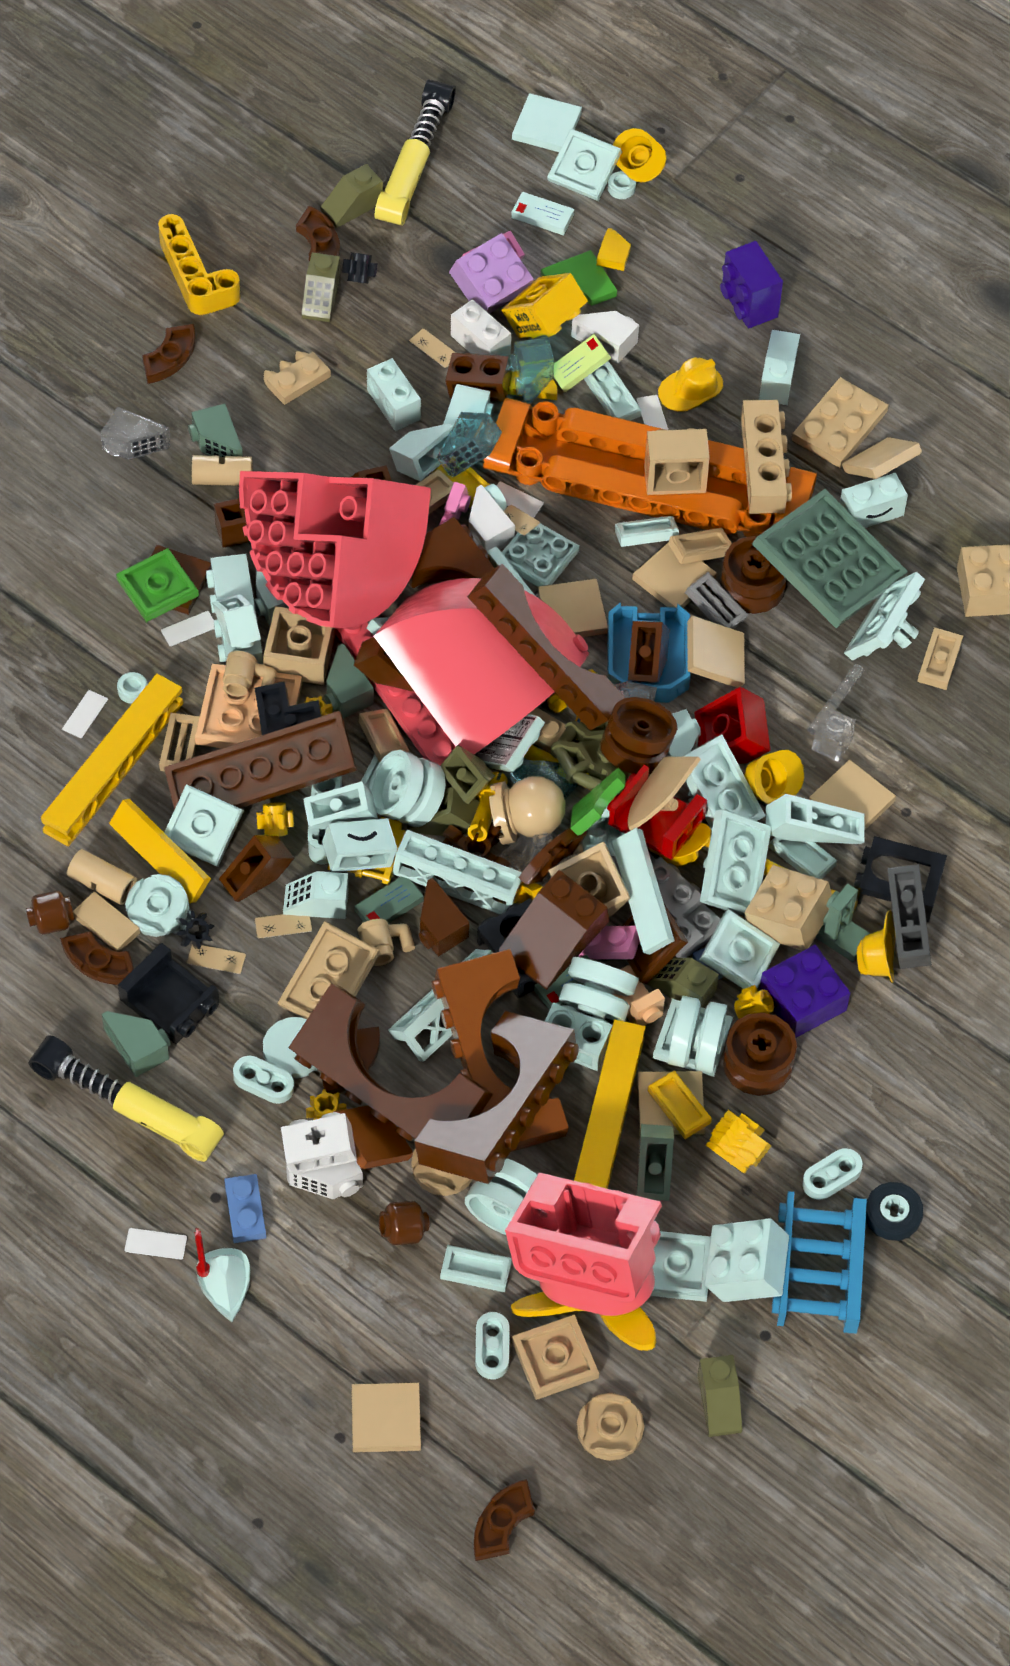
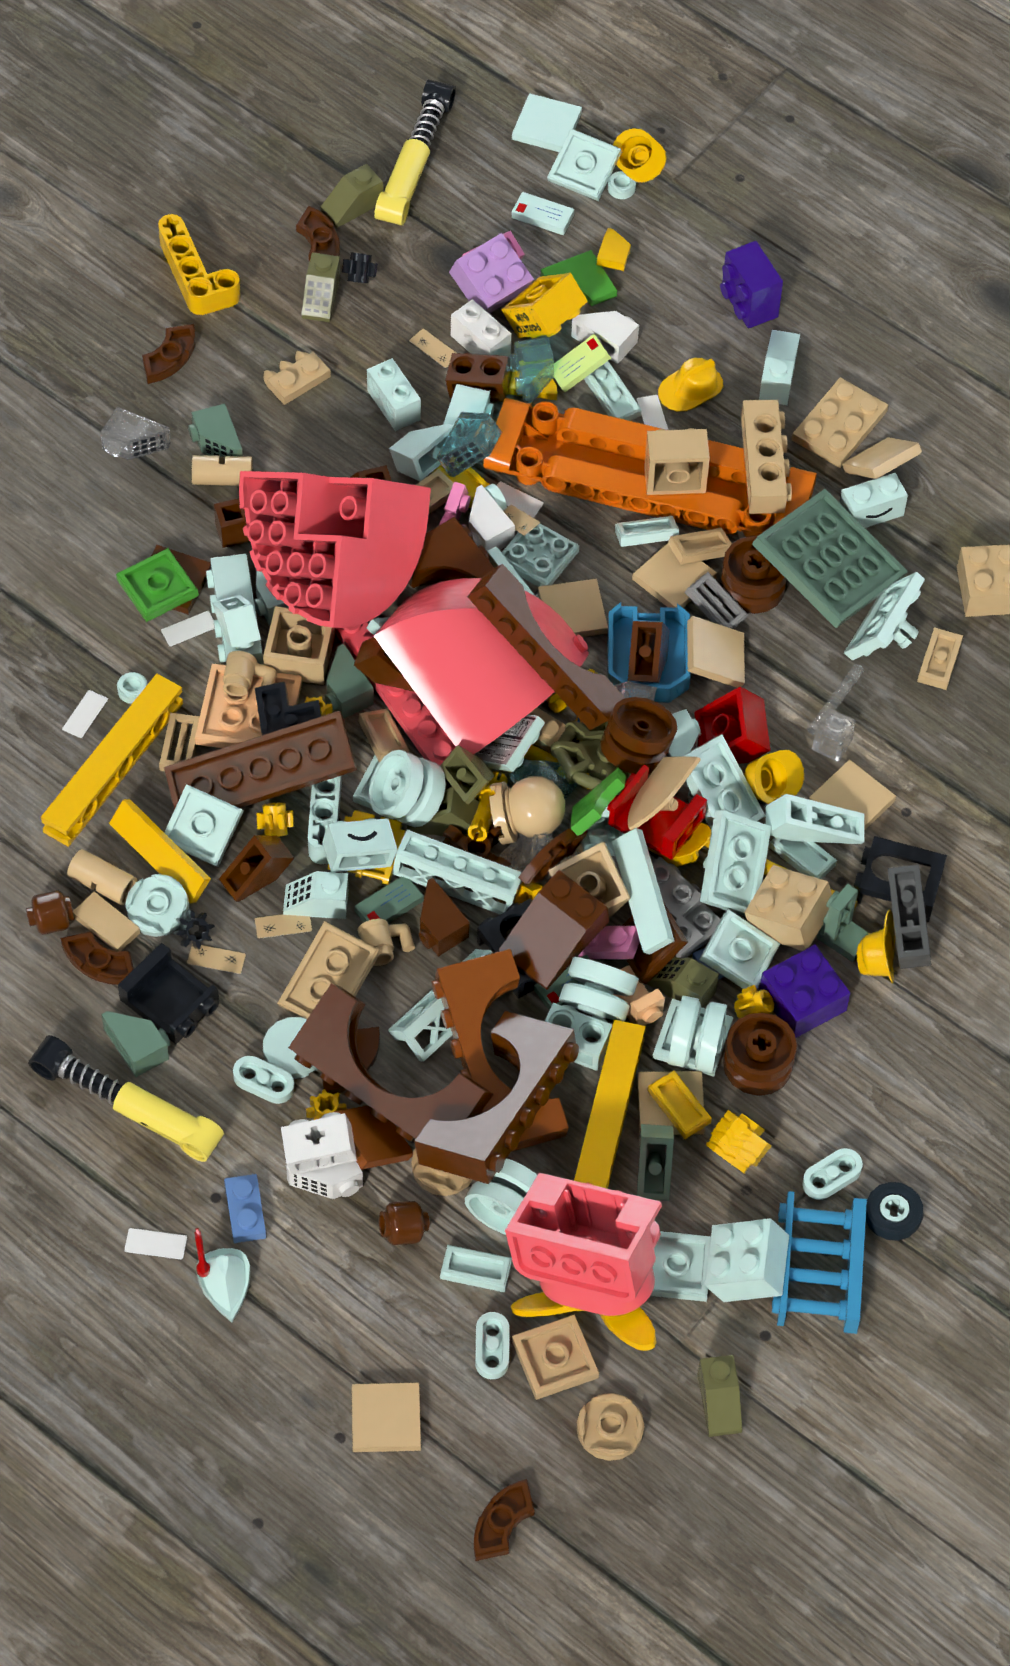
light aqua slope [303,781,378,829] -> none

